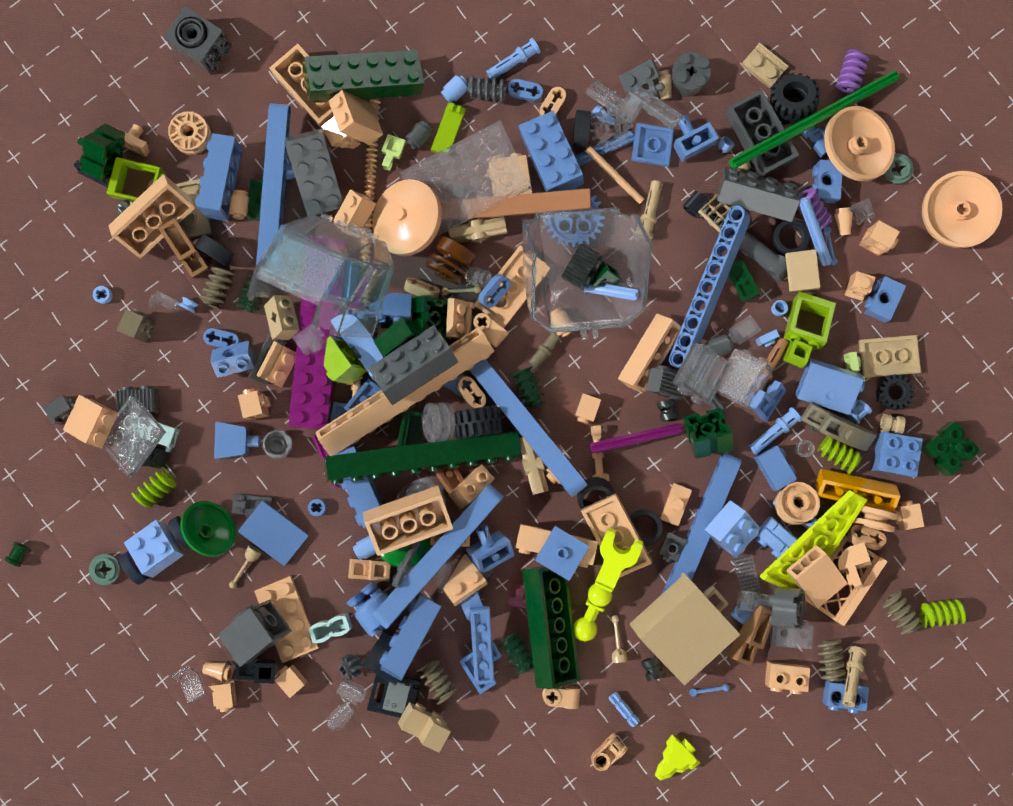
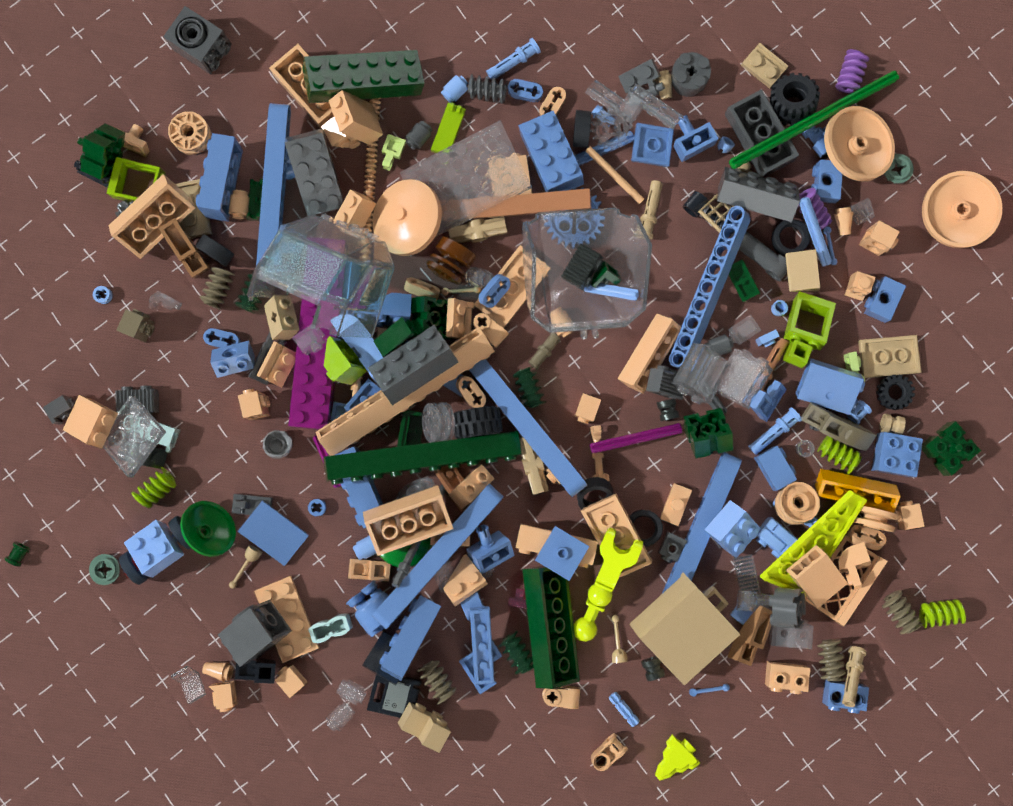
light blue bush [179,297,198,313] -> none
medium blue torso [214,422,261,459] -> none
dark grey gear [338,654,363,680] -> none

